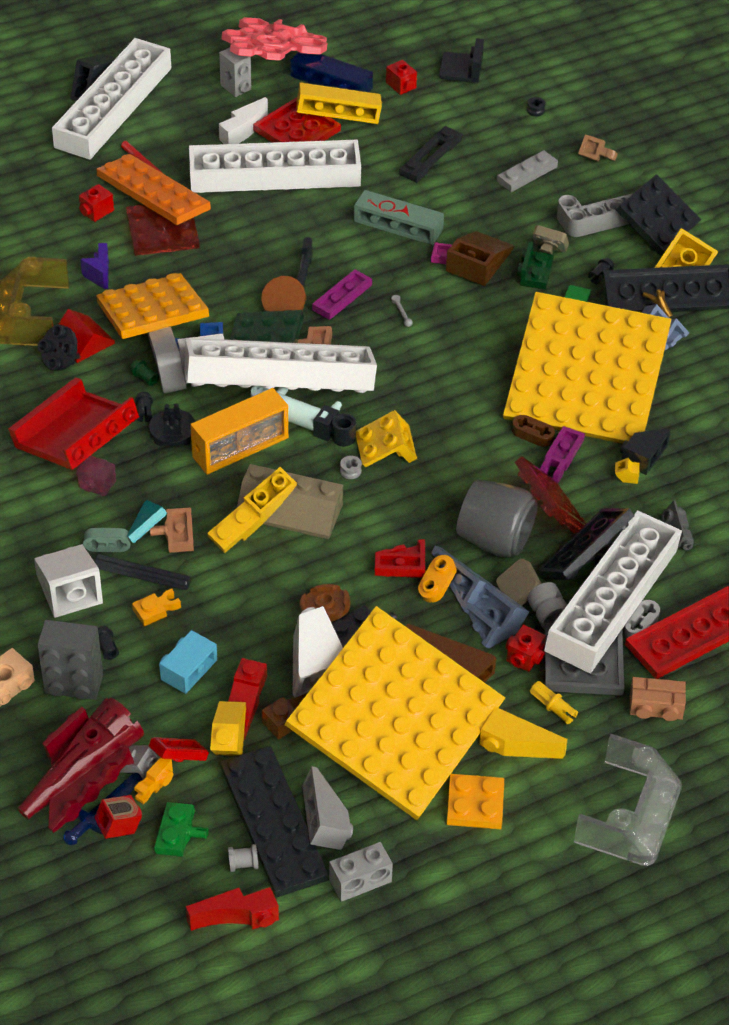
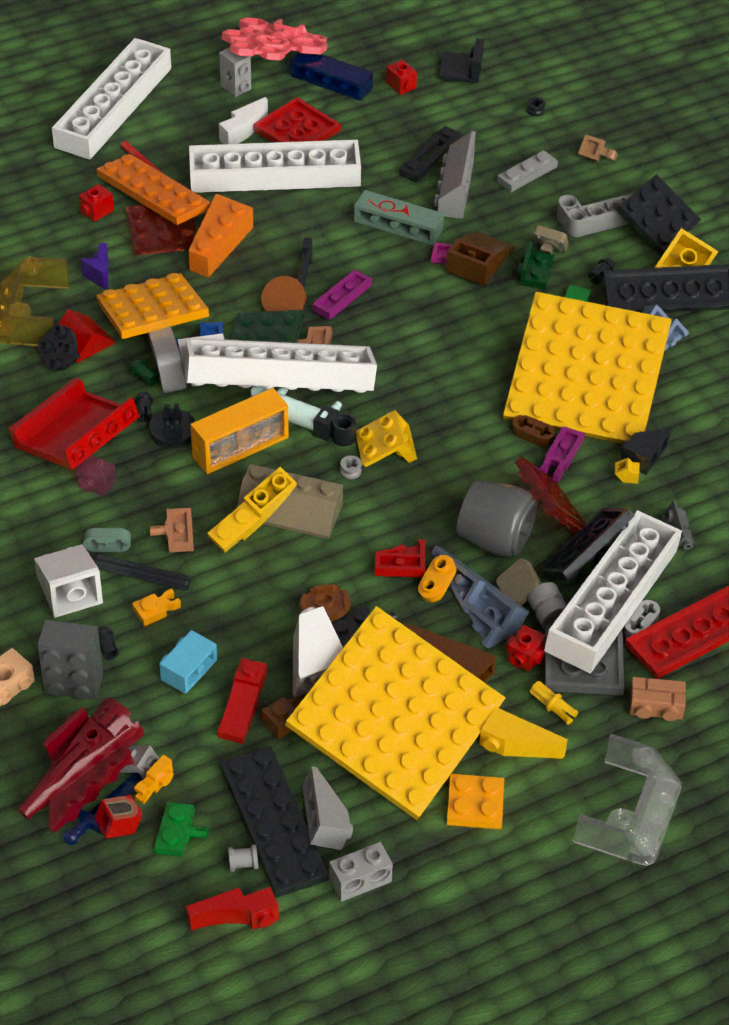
black slope [70,53,116,101] -> none
teal tile [127,500,167,543] -> none
red plate [149,737,209,762] -> none
yellow slope [210,701,246,756] -> none
yellow brick [296,83,382,124] -> none
light grey hinge [391,295,413,327] -> none
pearl gold bar [643,289,673,317] -> none
none -> orange wedge [189,194,253,278]
none -> light grey slope [435,131,476,218]

